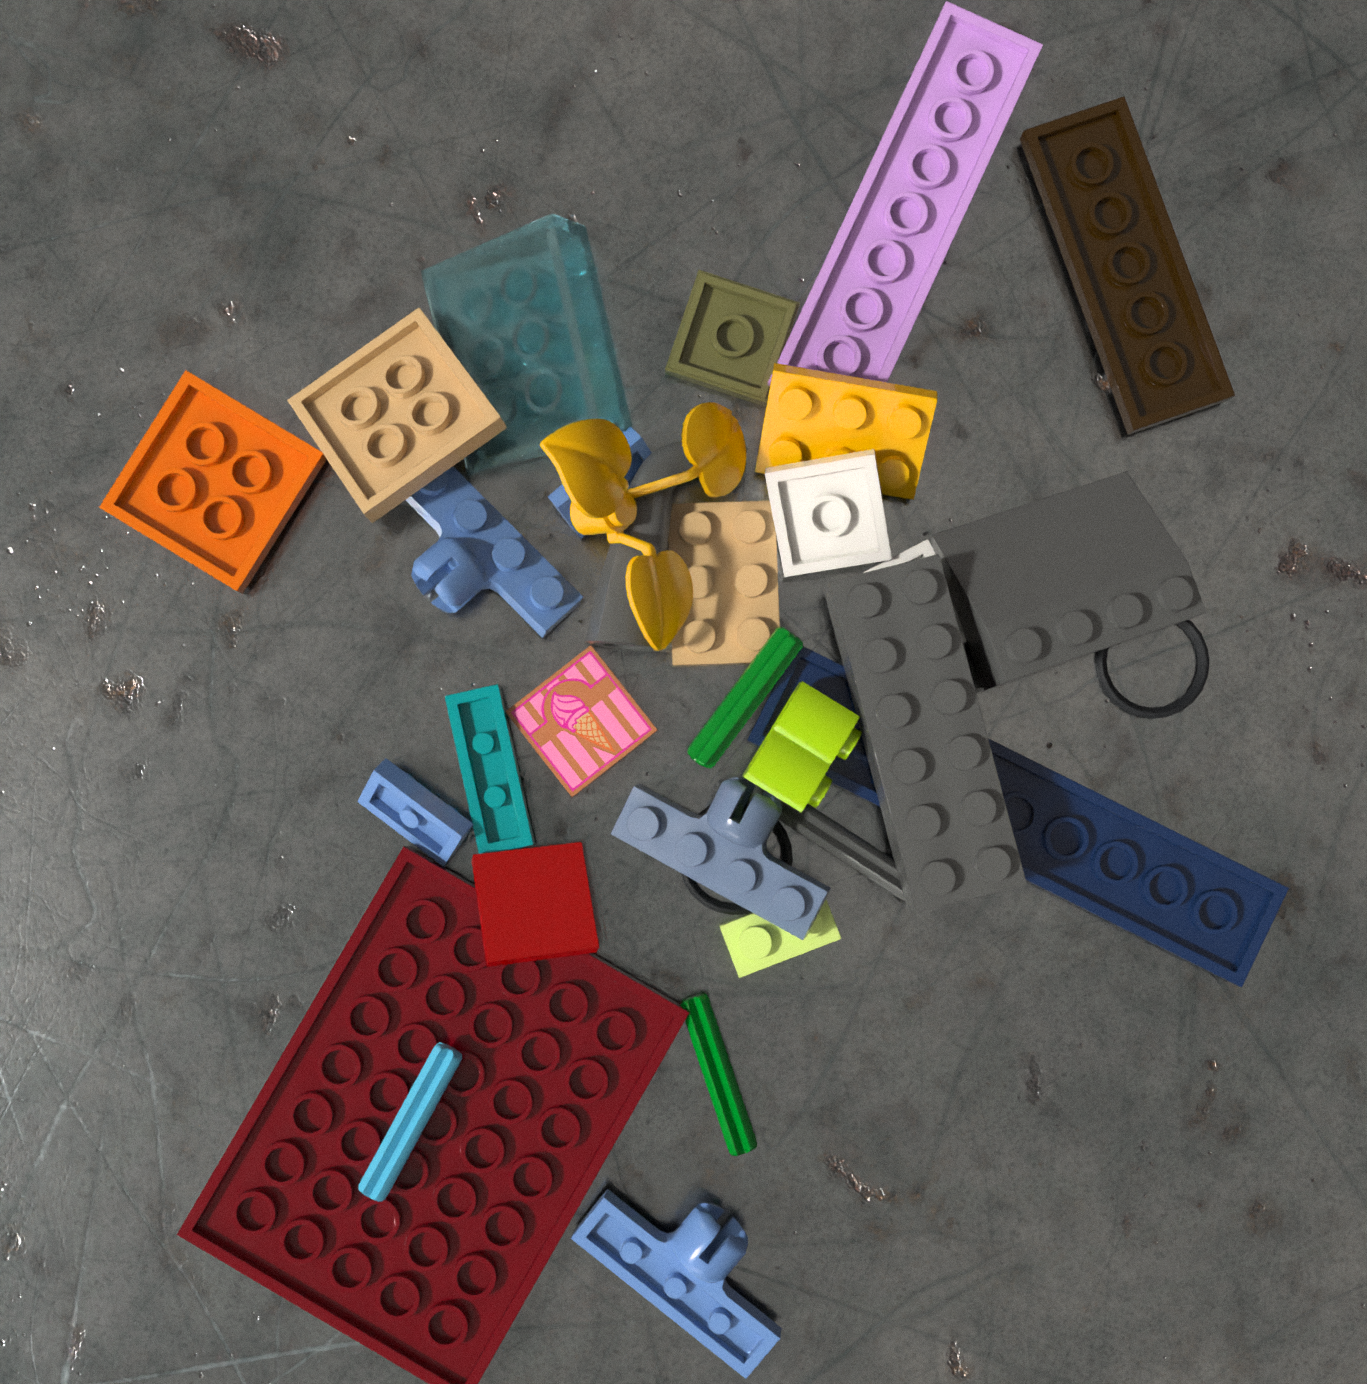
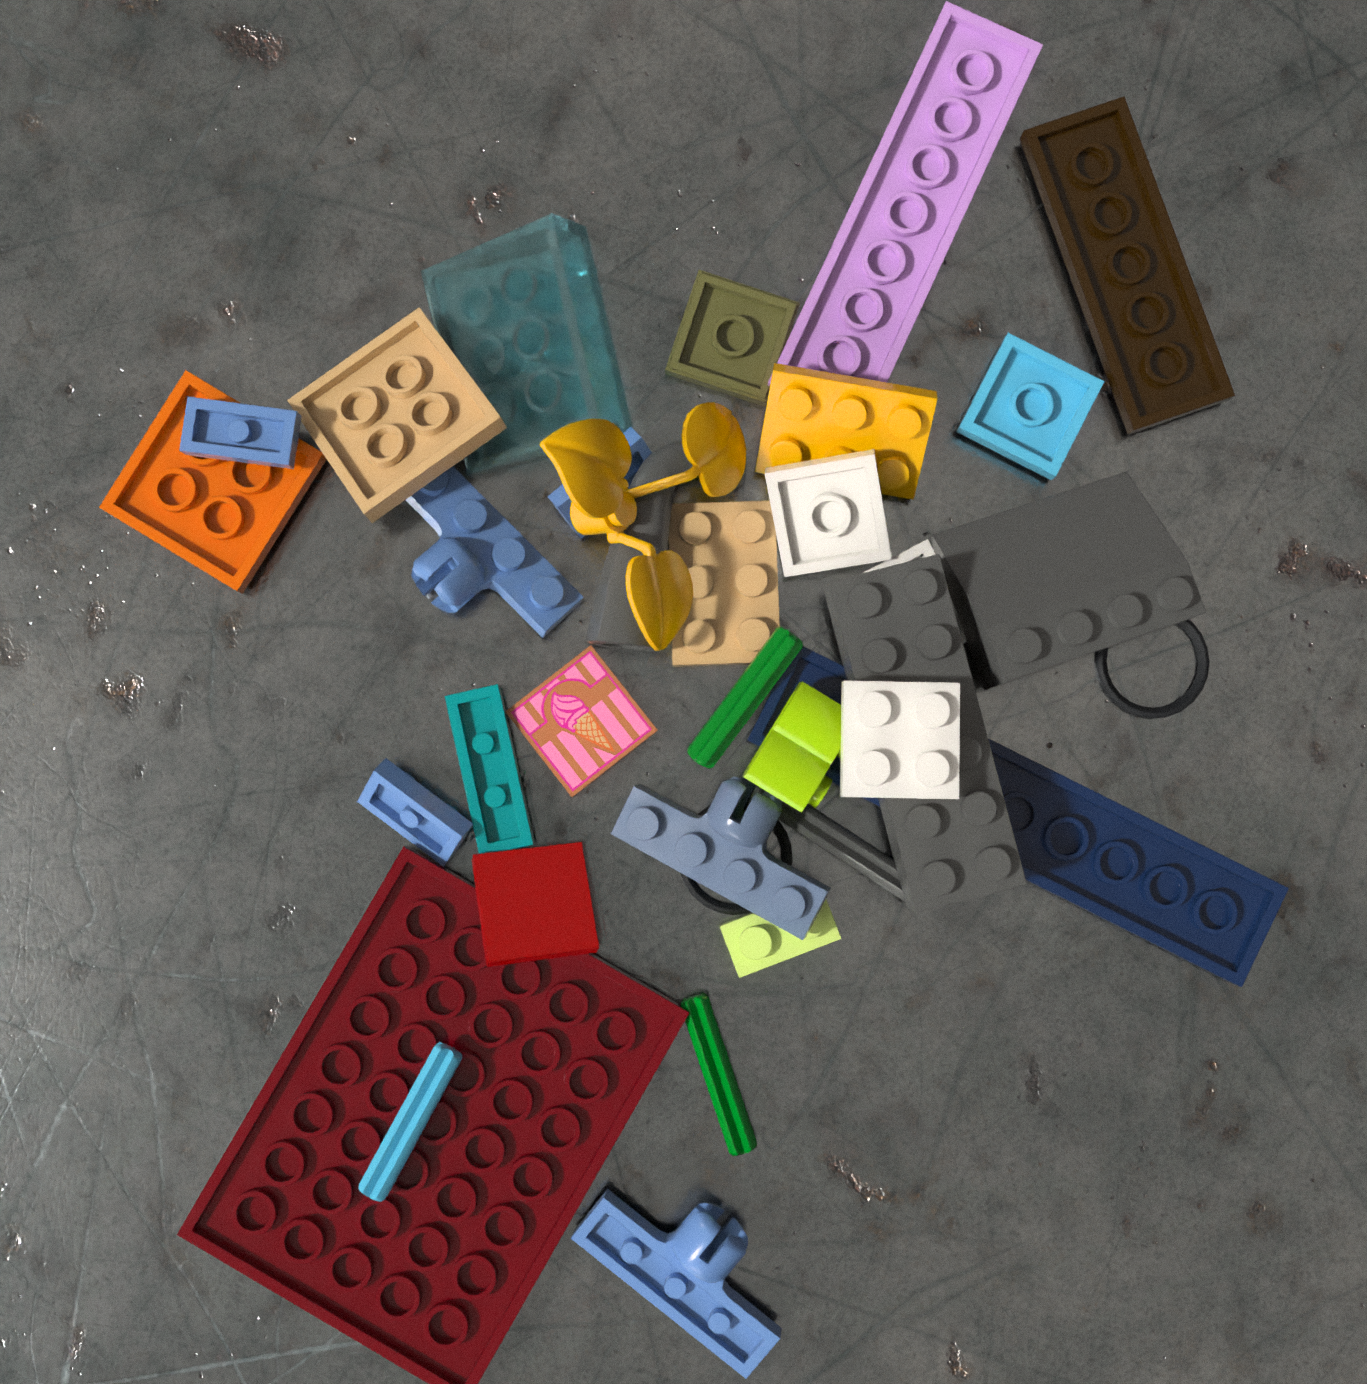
none -> medium blue plate [179,396,302,469]
none -> white plate [840,681,960,799]
none -> medium azure plate [956,332,1105,480]

